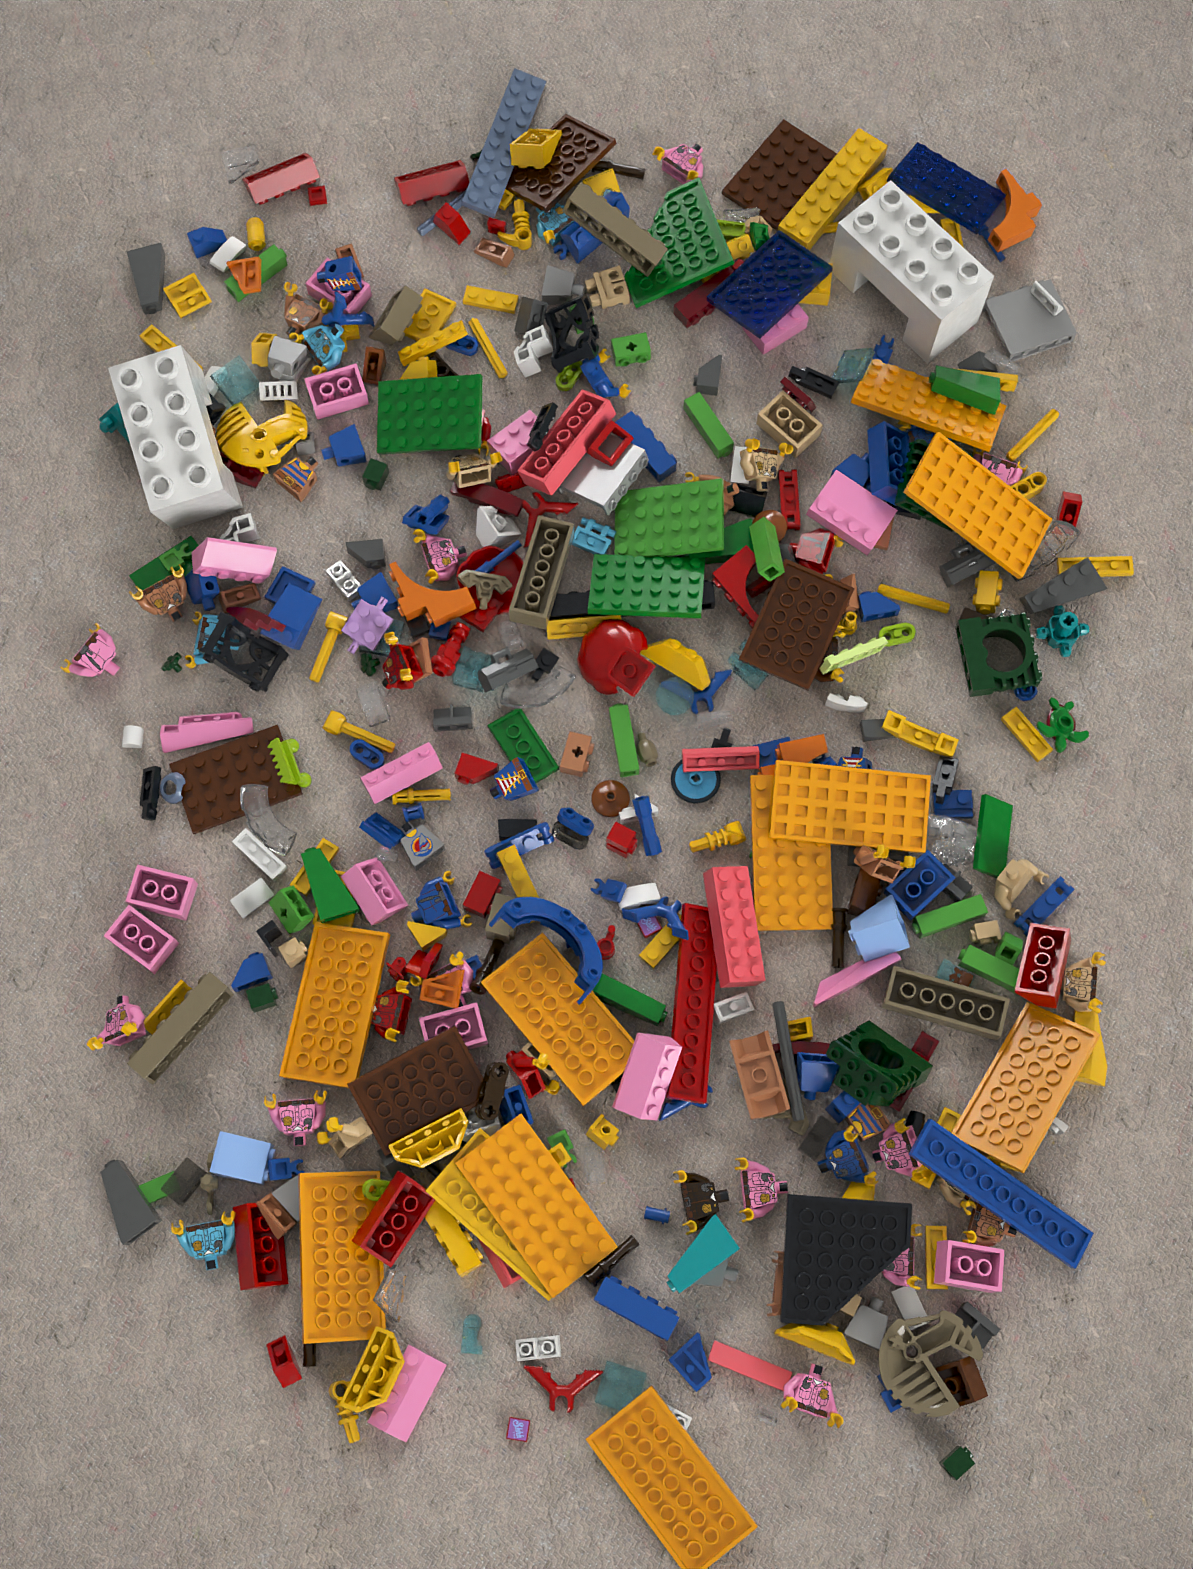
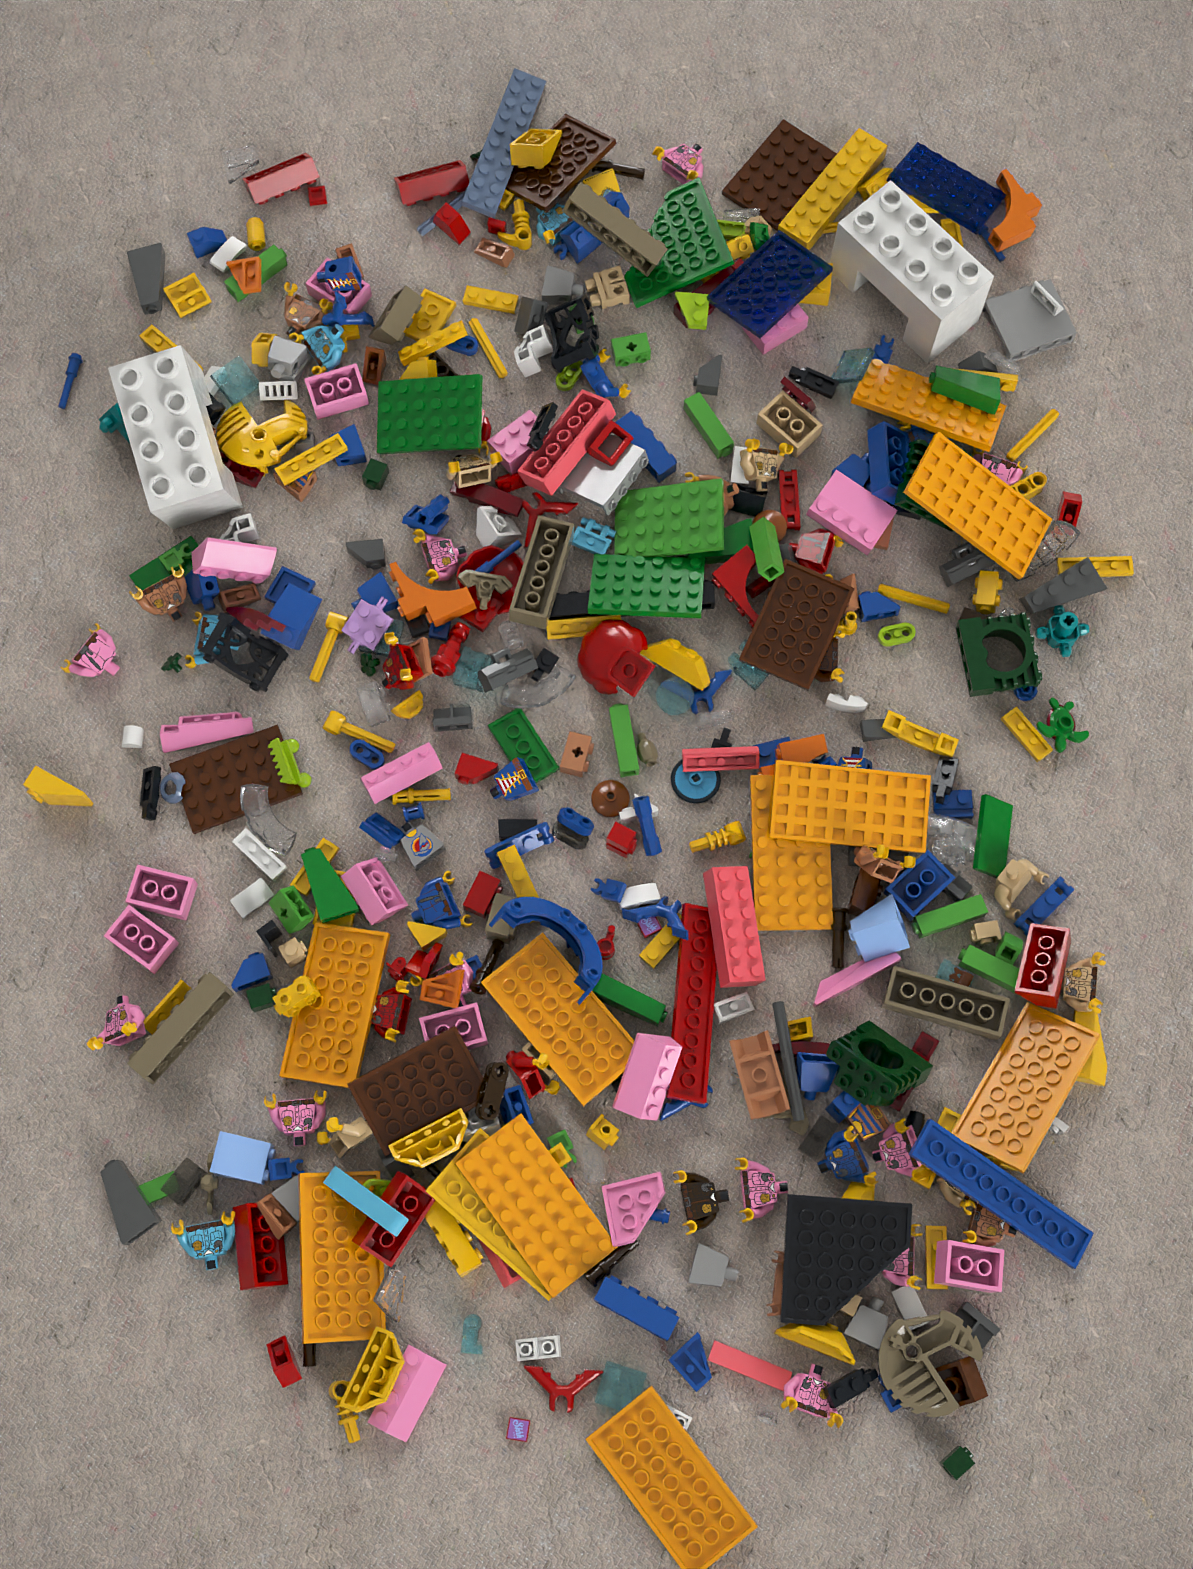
white slope [325,560,361,601] -> none
teal slope [666,1214,740,1294] -> none
yellowish green plate [819,637,888,674] -> none
none -> yellow slope [23,765,94,806]
none -> blue pin [58,353,83,409]
none -> yellow brick [272,975,321,1018]
none -> yellow plate [274,433,348,486]
none -> medium azure beam [323,1166,409,1237]
none -> yellow plate [391,690,423,719]
none -> bright pink plate [602,1172,665,1247]
none -> lime wing [675,291,710,330]
none -> black hinge [823,1368,879,1408]

